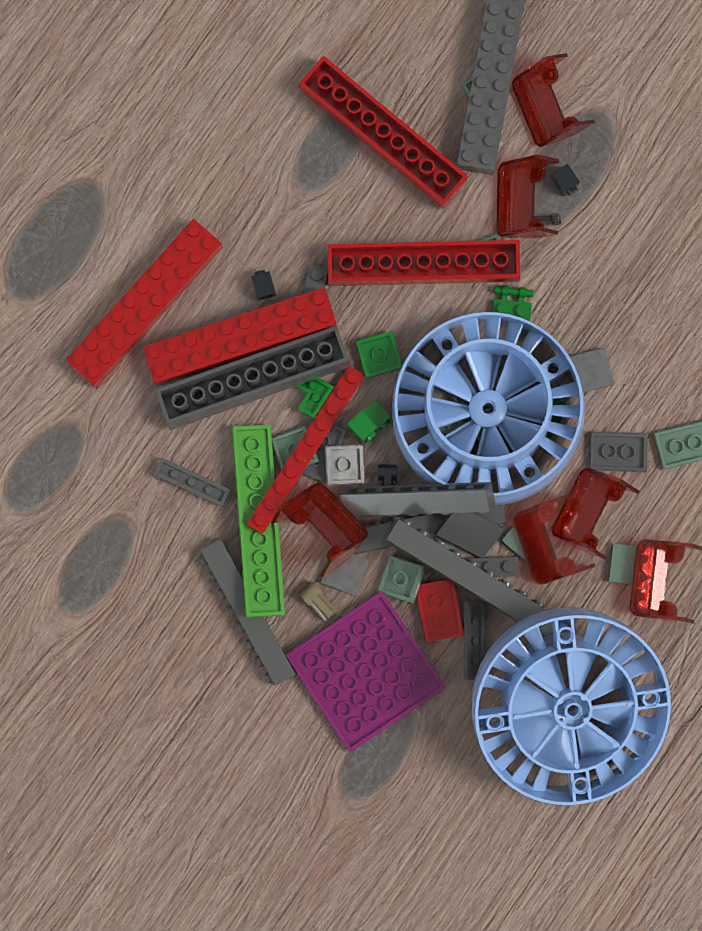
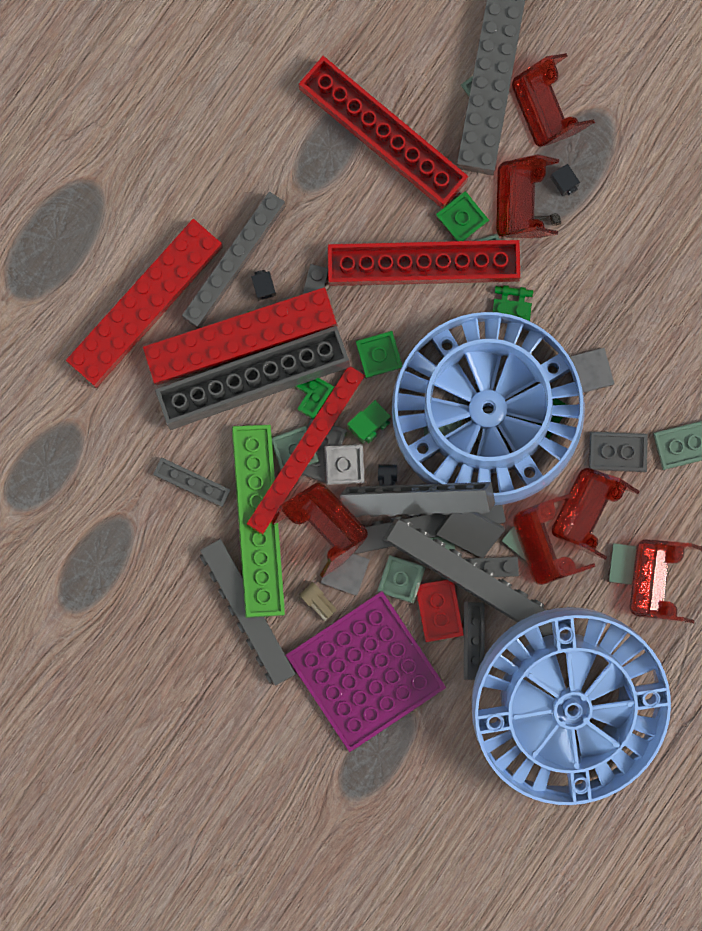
none -> dark grey brick [182,191,286,329]
none -> green plate [436,191,489,241]

